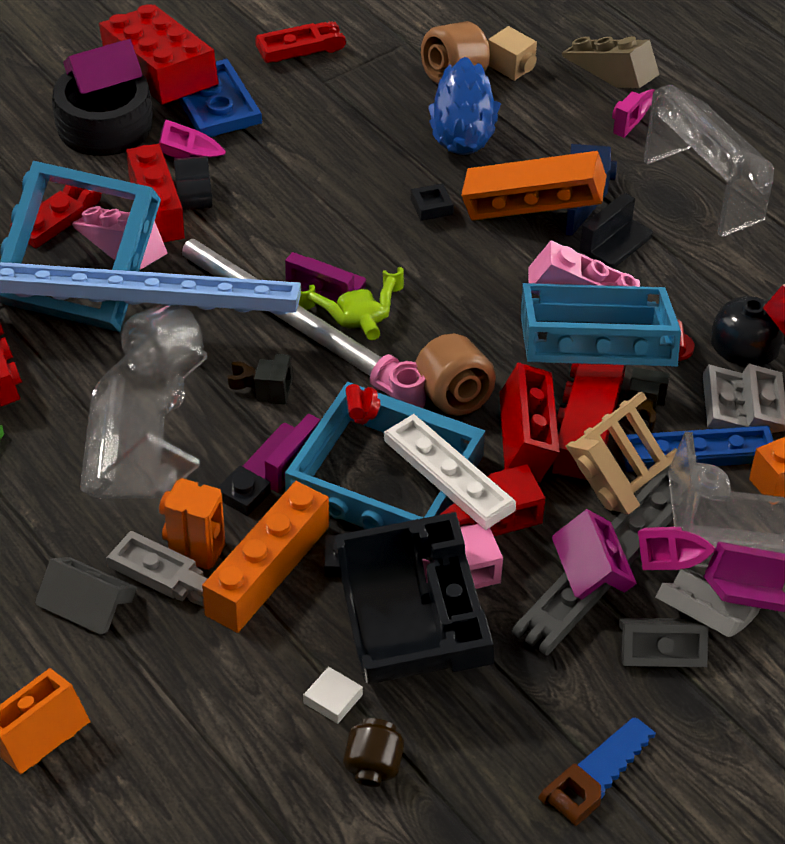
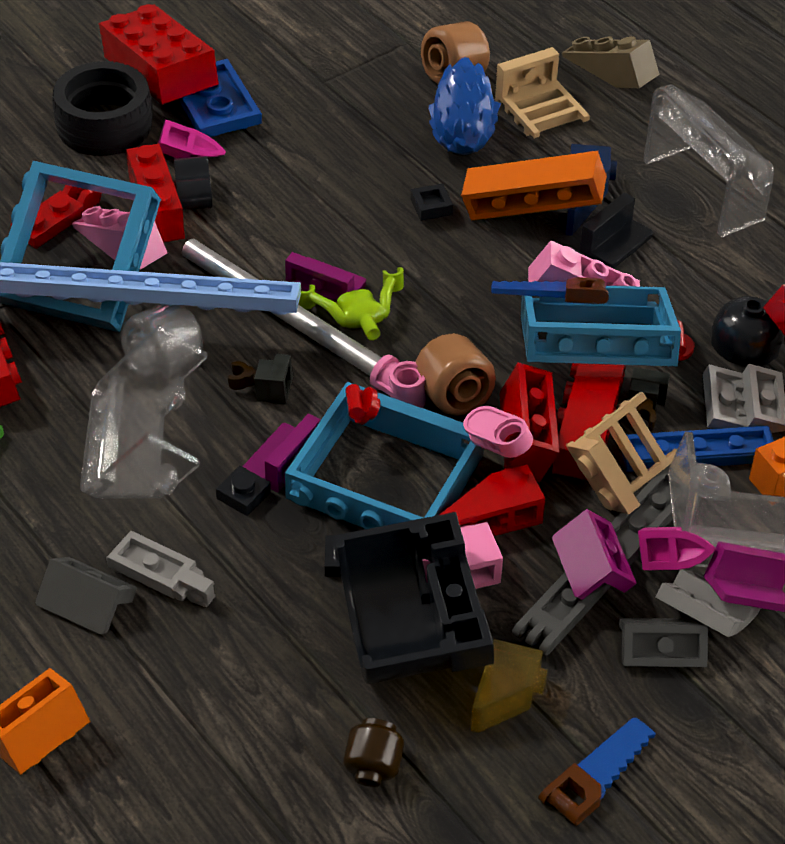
magenta panel [63,39,142,95] -> none
orange brick [159,478,225,570] -> none
orange brick [202,480,329,633] -> none
red hinge [255,21,347,63] -> none
white tile [303,666,363,724] -> none
white tile [384,414,516,530] -> none
tan brick [488,26,537,81] -> none
dark pink plate [612,89,657,138] -> none
none -> bright pink piece [463,406,533,458]
none -> clear yellow slope [471,639,548,733]
none -> piece [491,277,609,304]
none -> tan plate [495,47,590,138]

